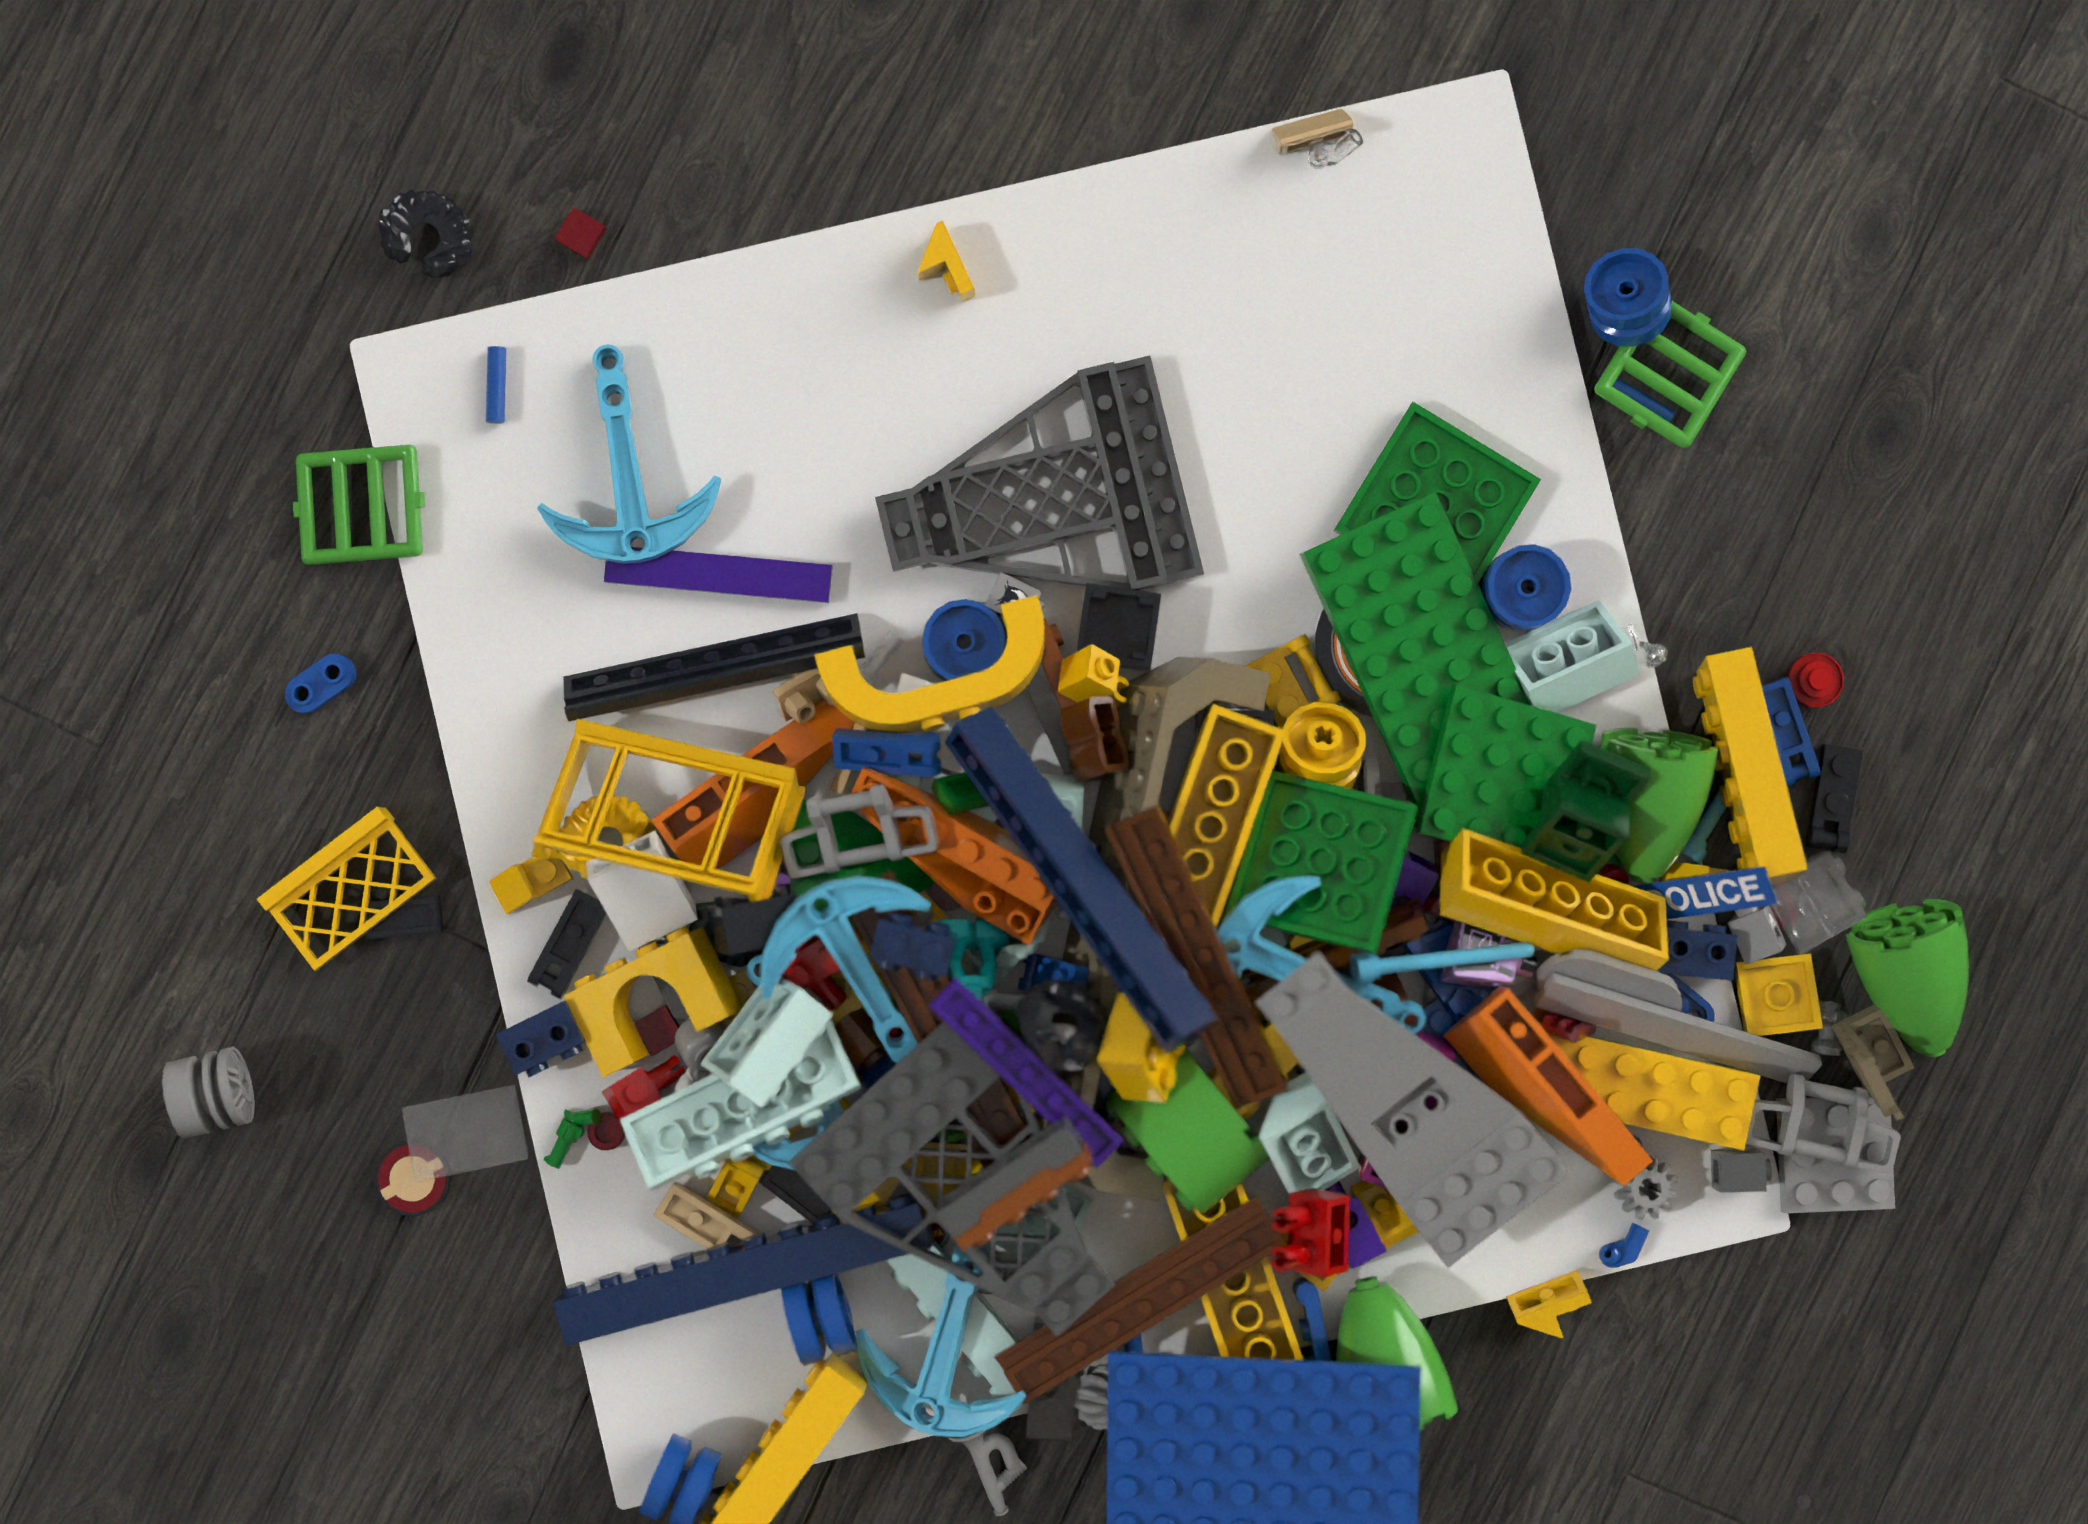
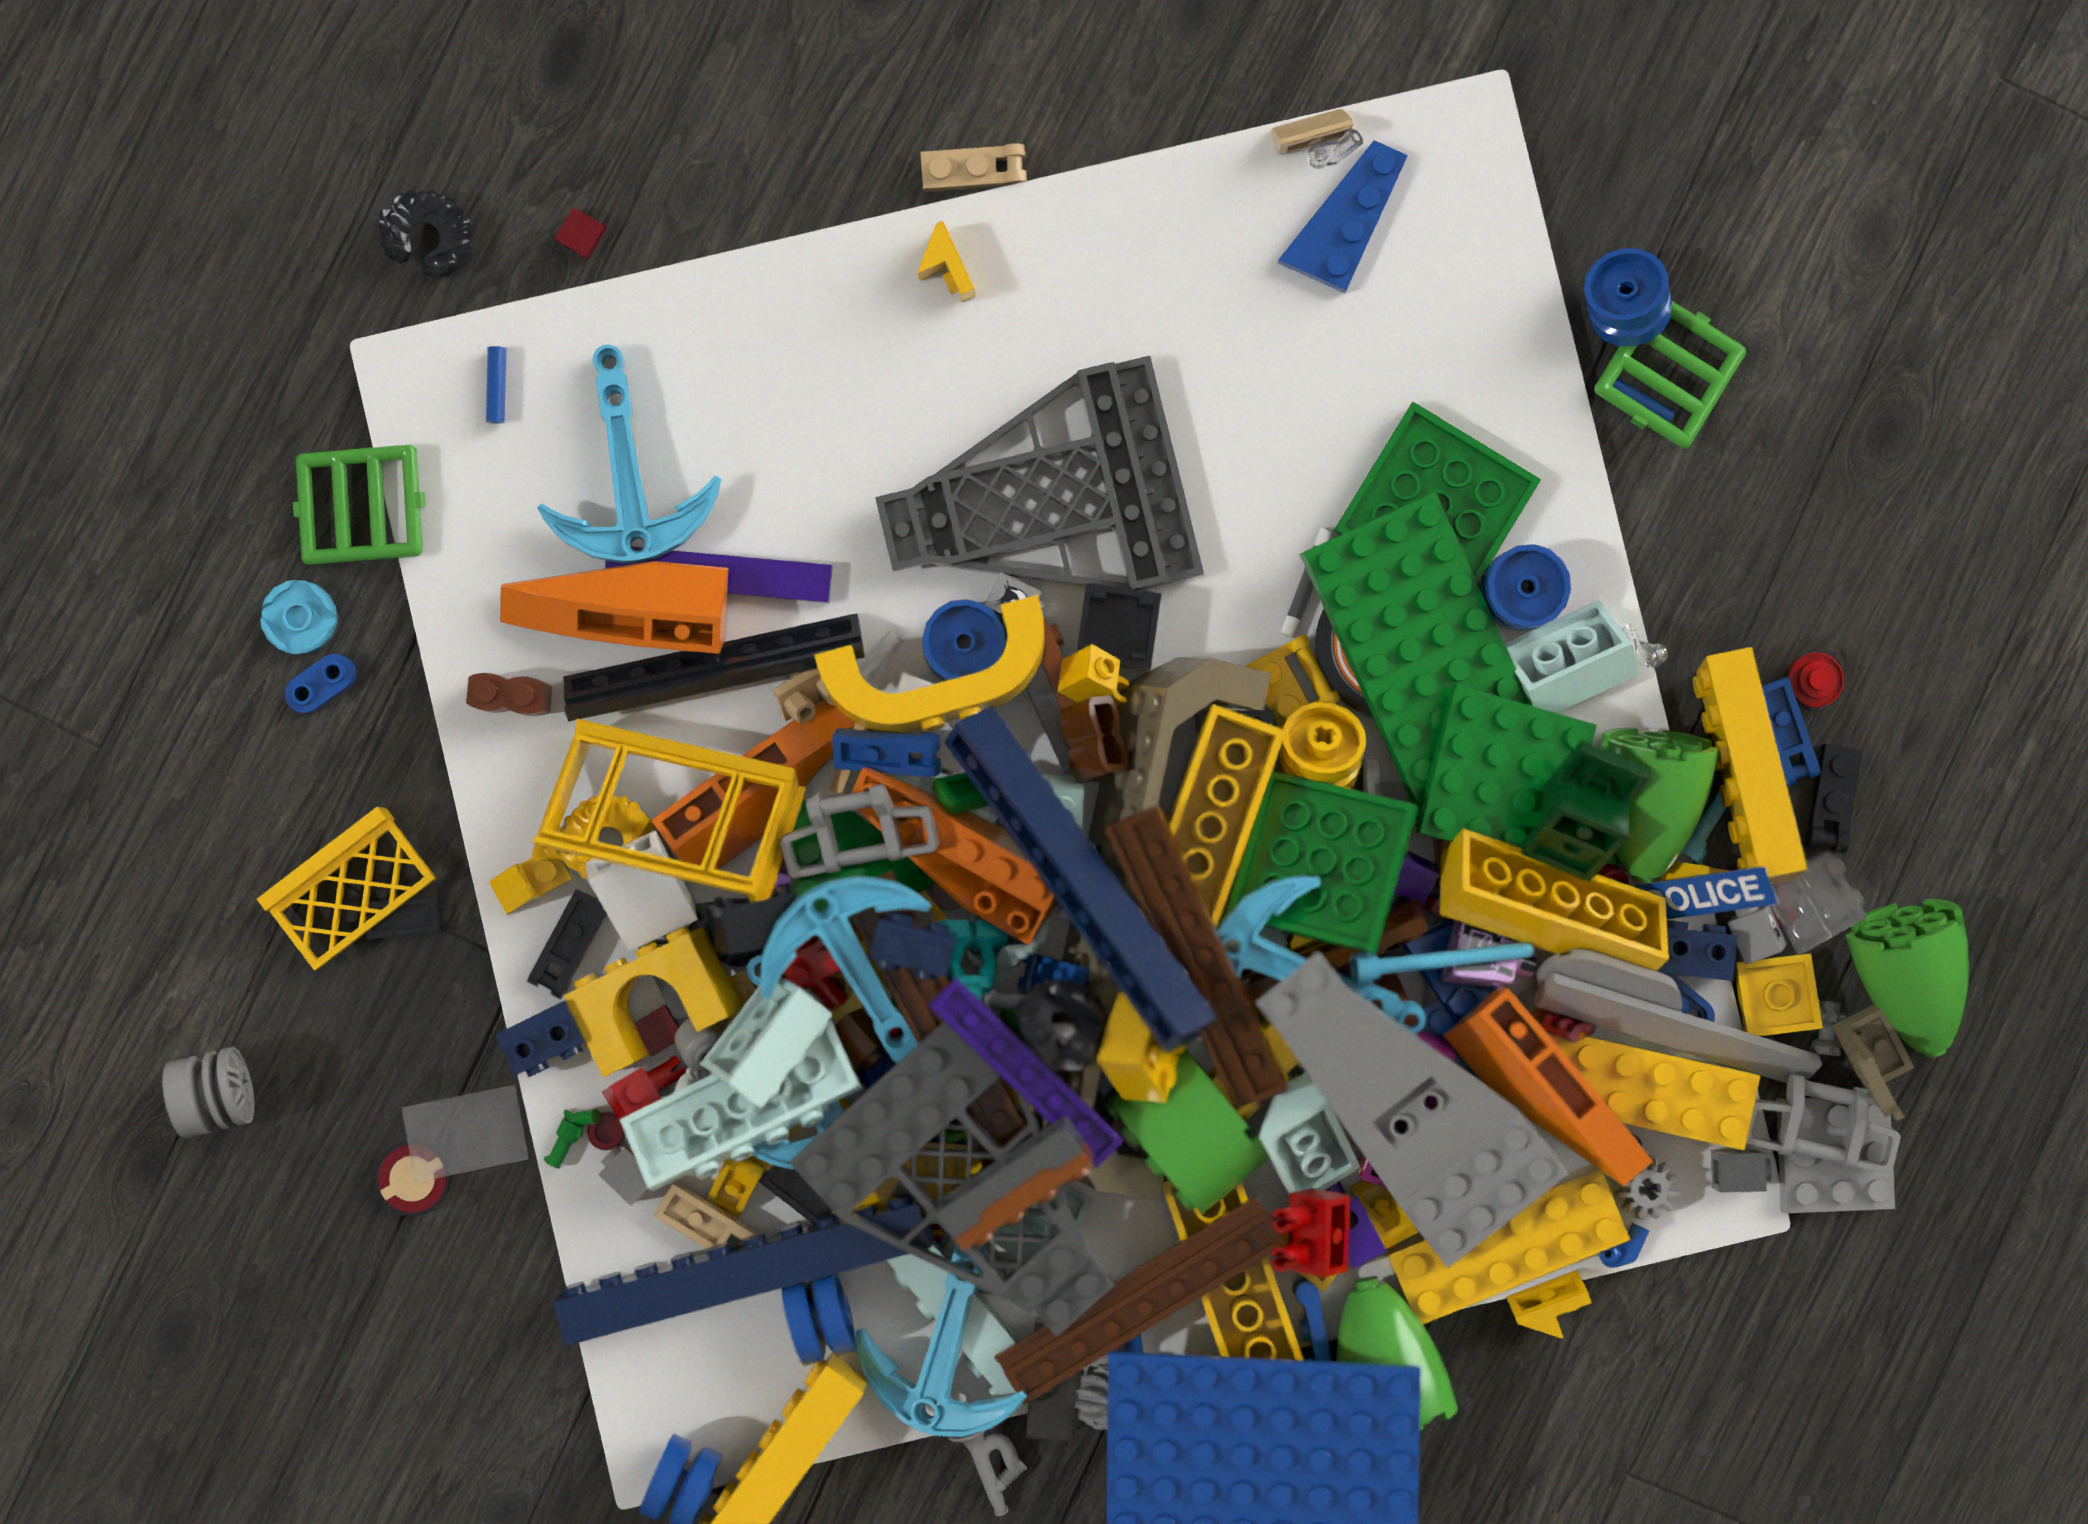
none -> medium azure tile [260,580,337,655]
none -> copper brick [466,673,552,716]
none -> orange wedge [500,561,729,654]
none -> light grey brick [598,1144,648,1206]
none -> tan plate [921,143,1027,192]
none -> blue wing [1277,140,1408,293]
none -> bar [1280,528,1334,638]
none -> yellow brick [1385,1164,1630,1324]

